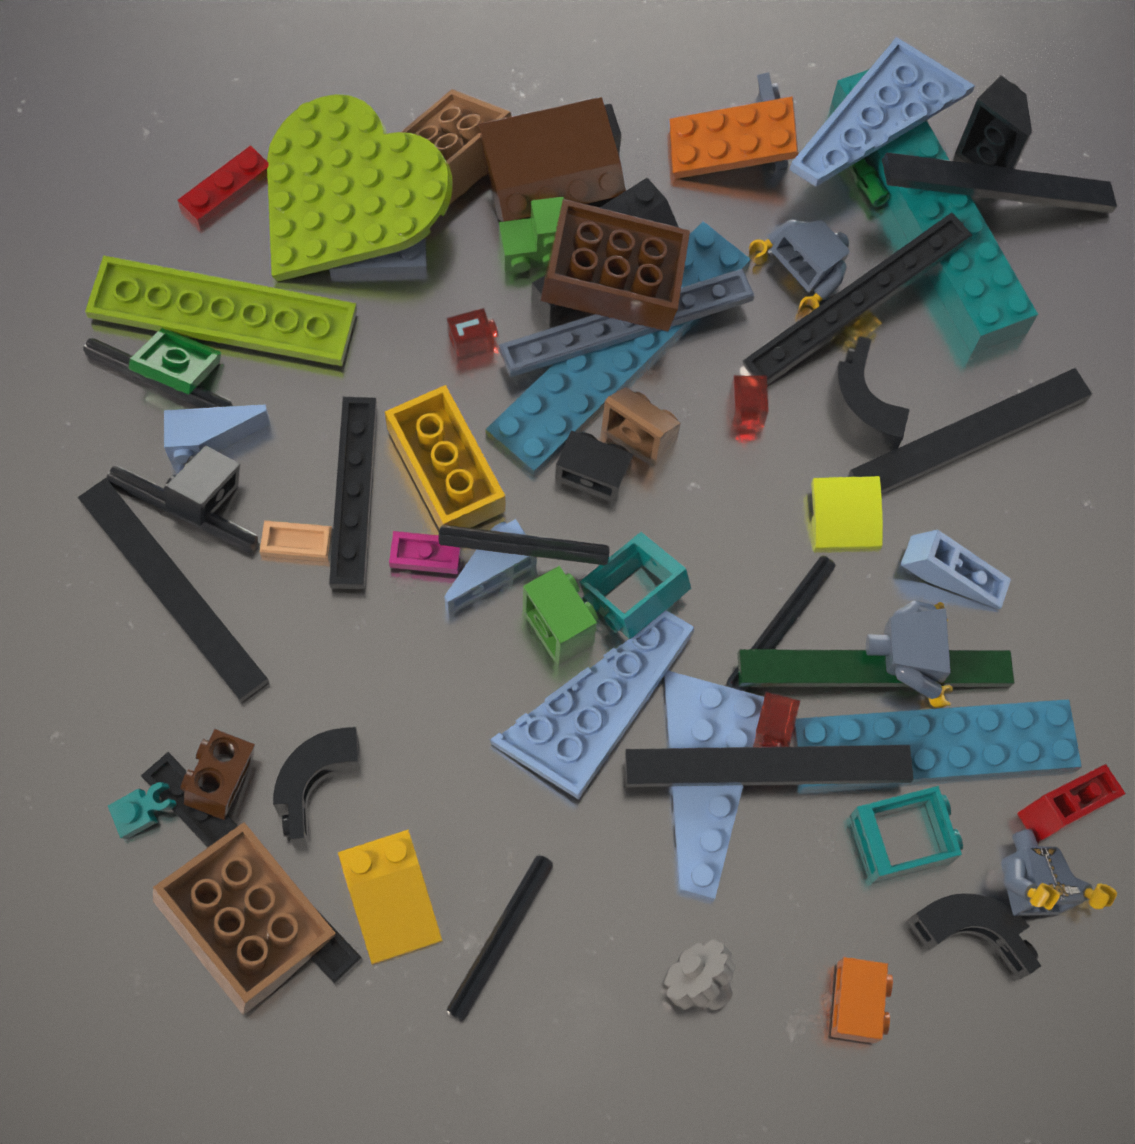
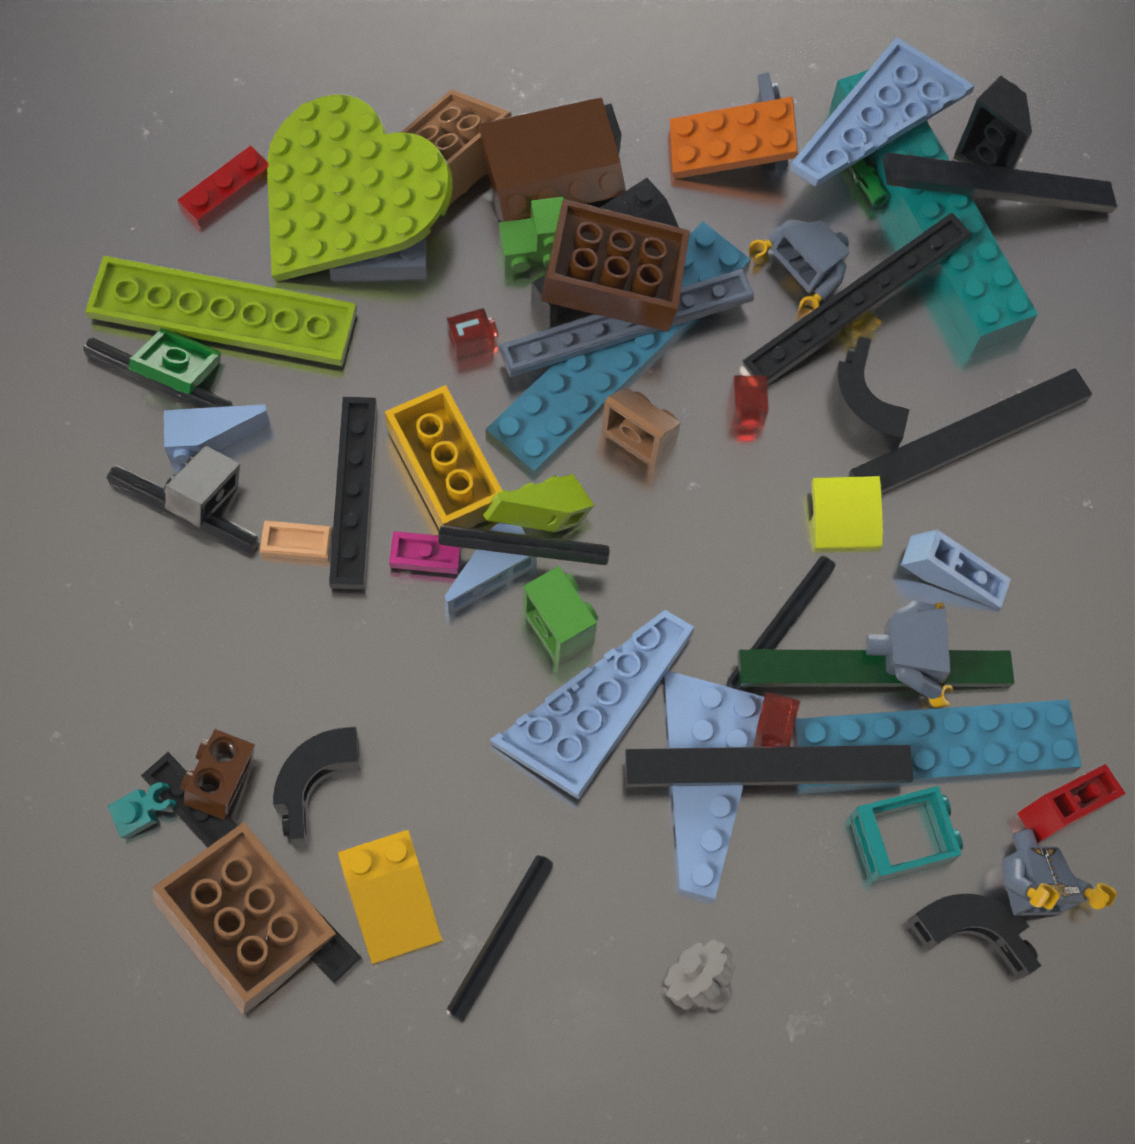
black tile [77,478,269,703] -> none
black brick [555,430,634,501] -> none
teal window [579,532,692,639] -> none
orange brick [831,957,893,1043] -> none
none -> lime slope [483,474,595,532]

